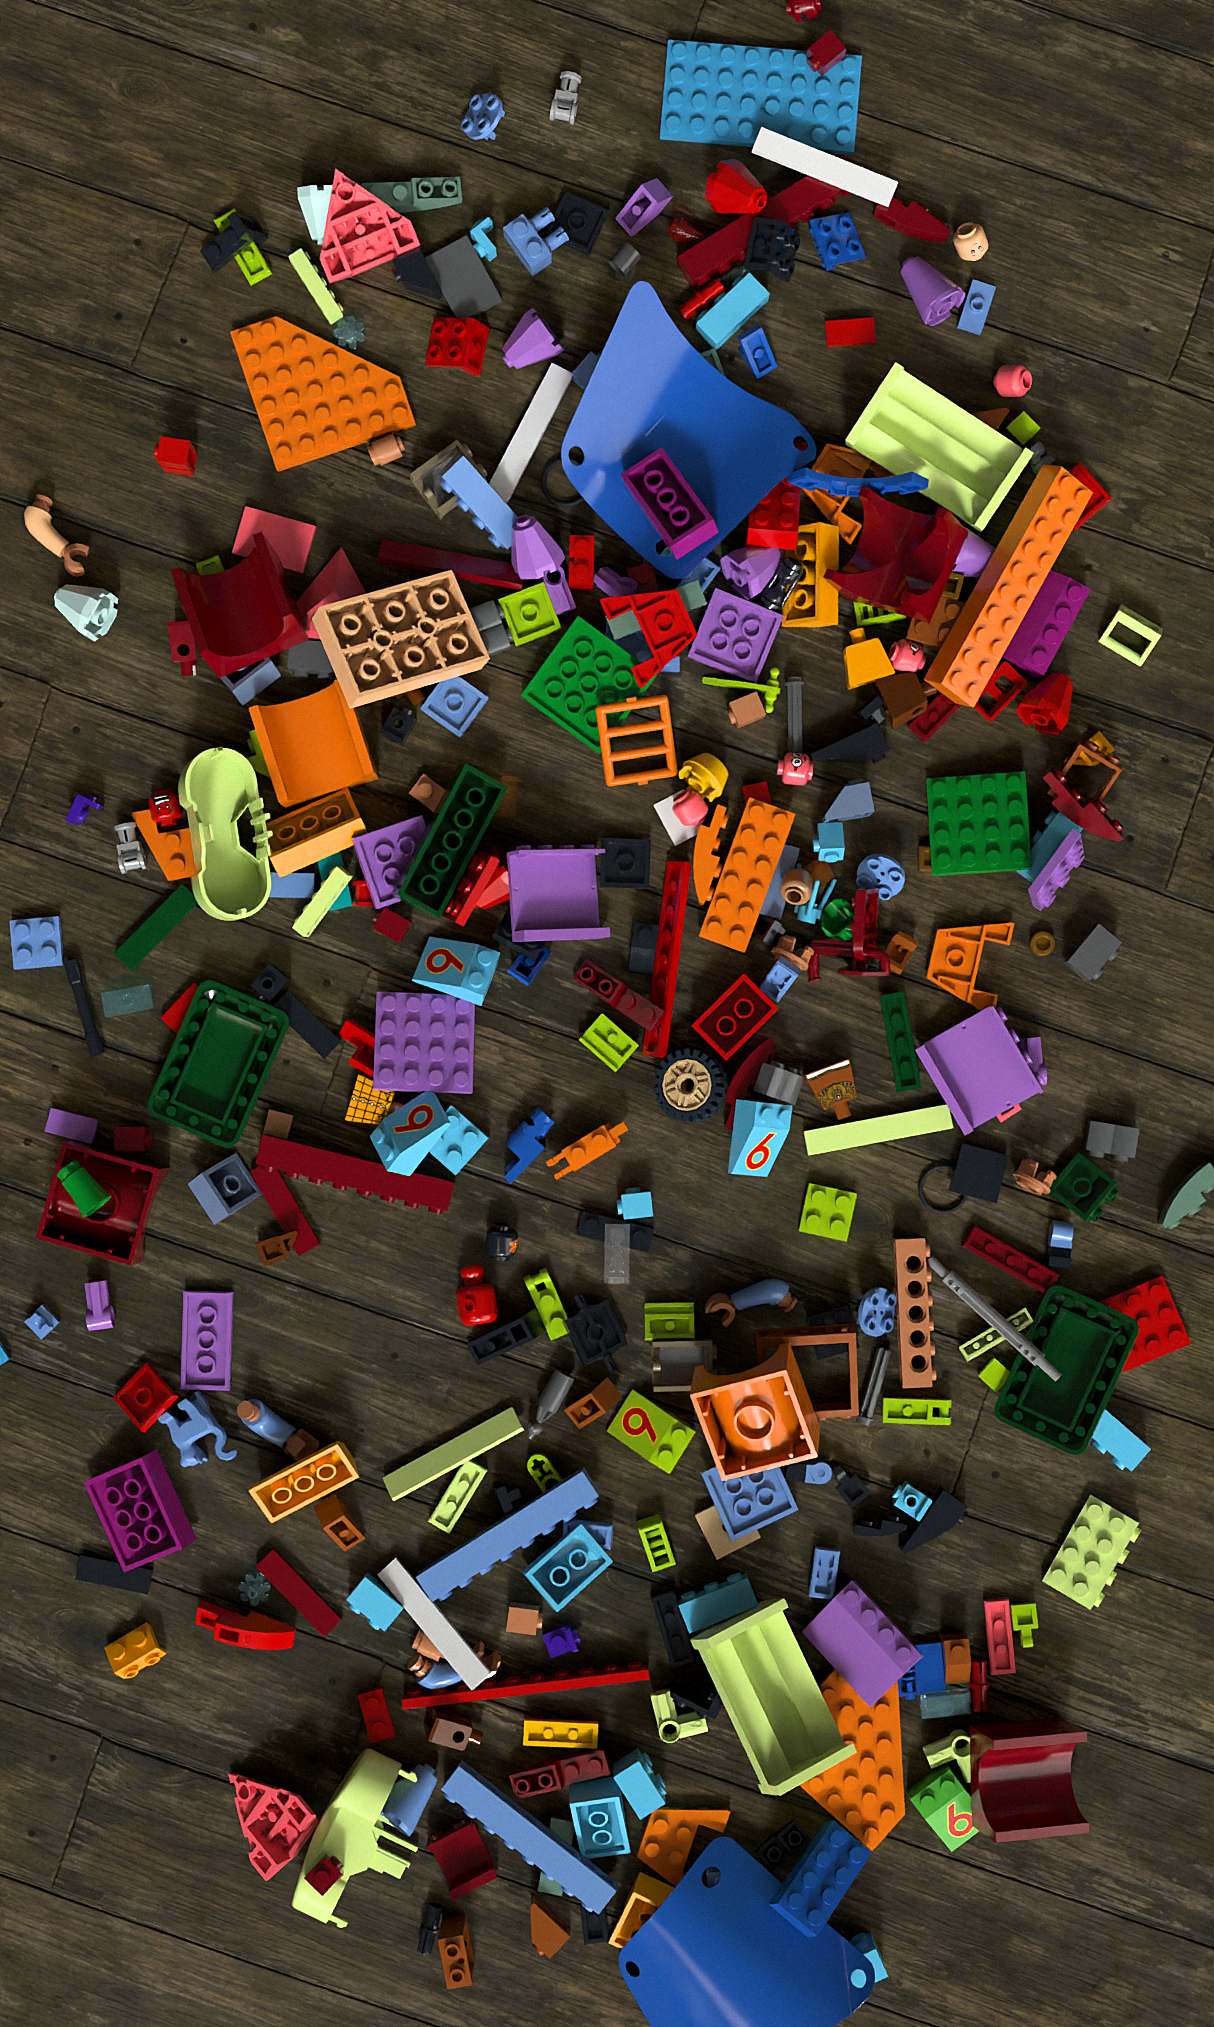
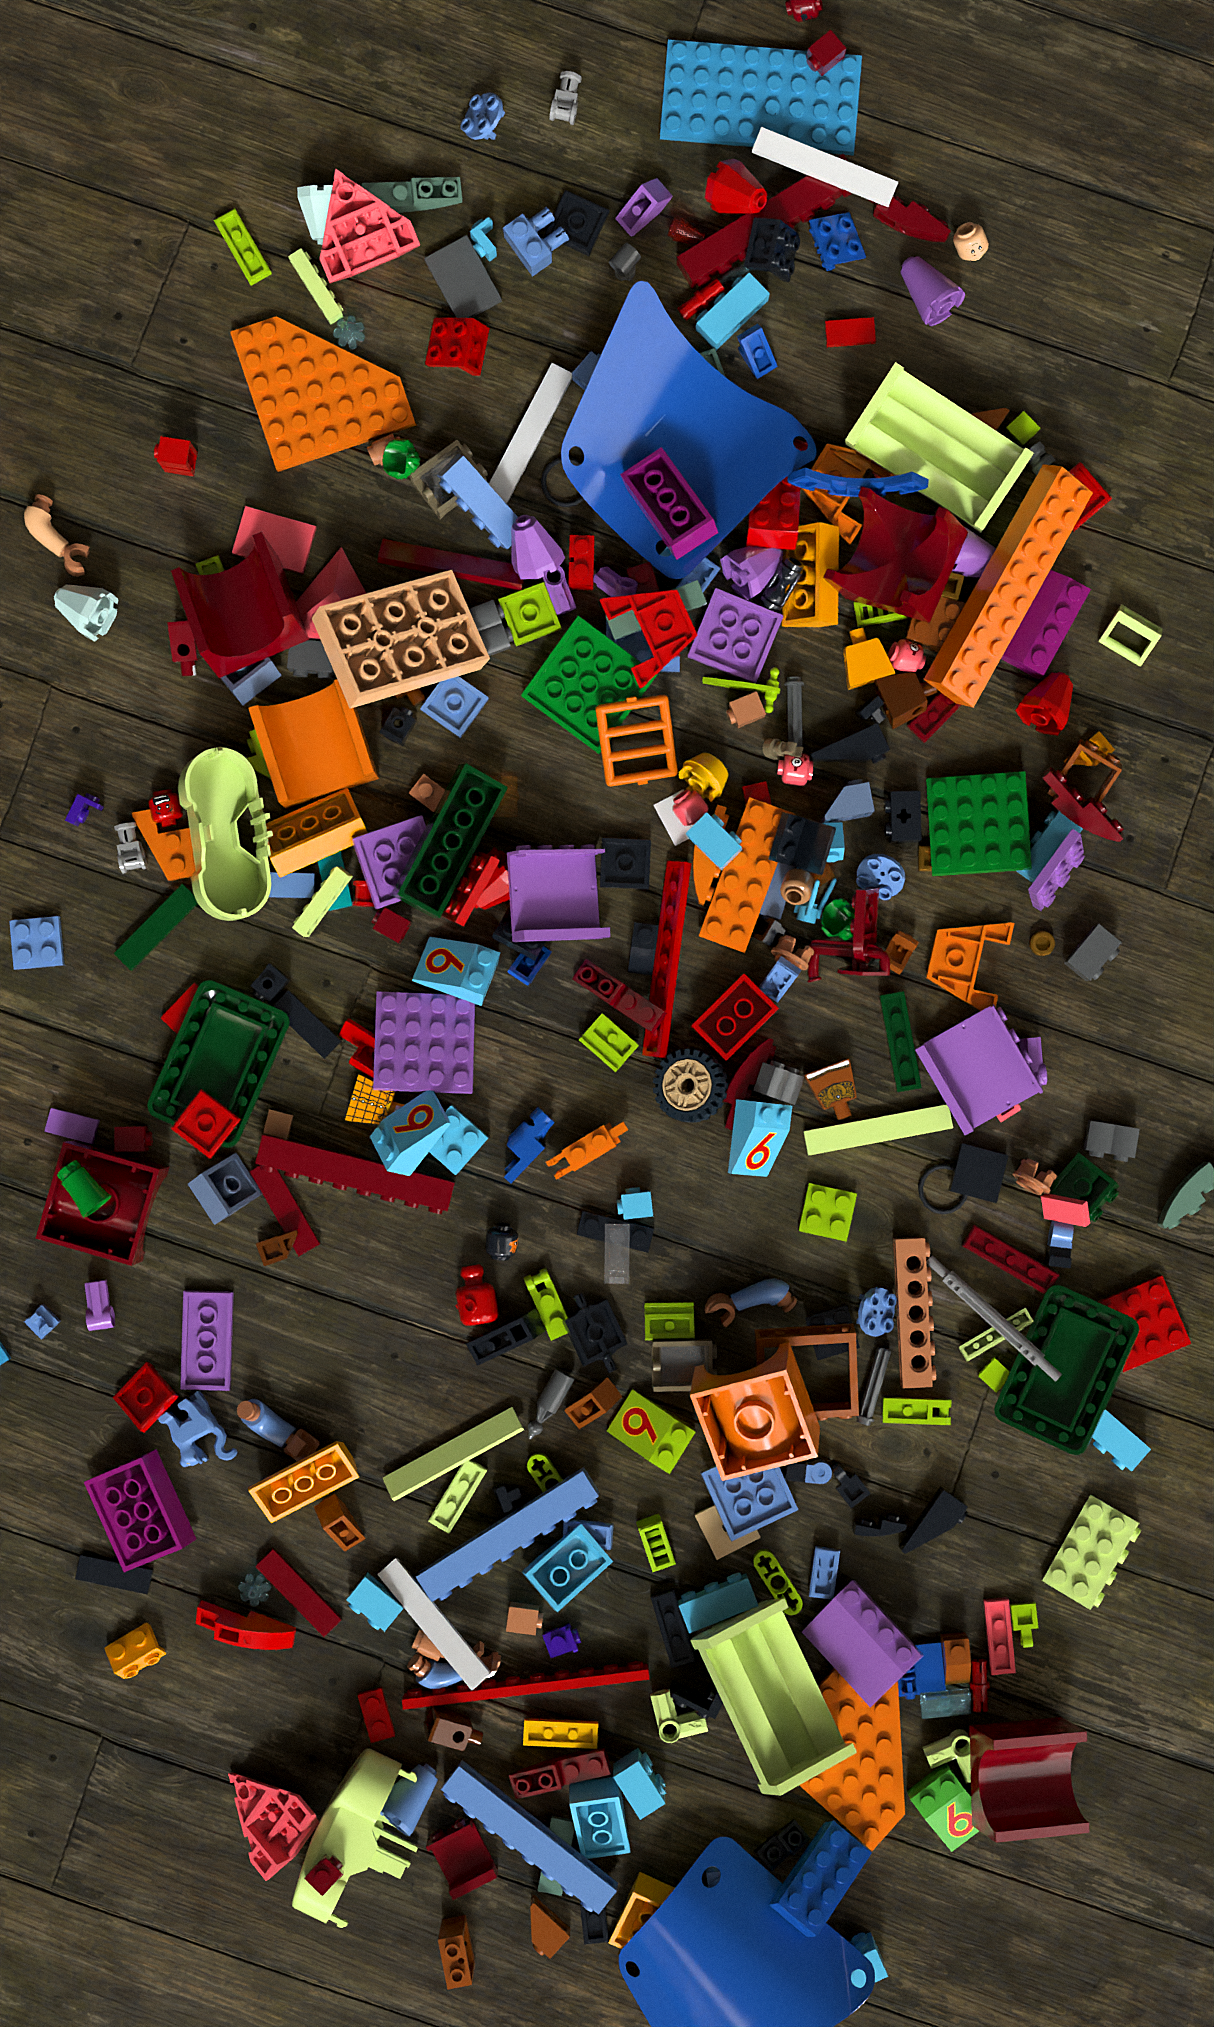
black piece [63,959,105,1057] -> none
clear light blue plate [101,984,155,1018] -> none
black bracket [200,212,268,272] -> none
black slope [391,247,442,300] -> none
black axle [417,1902,443,1955] -> none
medium lavender cone [502,308,564,369] -> none
orange wing [637,1807,731,1887] -> none
medium azure brick [891,1481,933,1522] -> none
medium blue plate [957,279,996,335] -> none
red piece [974,662,1027,721] -> none
coral head [993,365,1032,397] -> none
none -> red plate [171,1089,241,1159]
none -> green hair [382,439,420,480]
none -> medium azure brick [686,812,742,871]
none -> lime beam [753,1549,803,1615]
none -> dark tan piece [763,738,804,760]
none -> black bracket [768,812,836,875]
none -> black brick [884,791,922,843]
none -> coral tile [1041,1194,1090,1227]

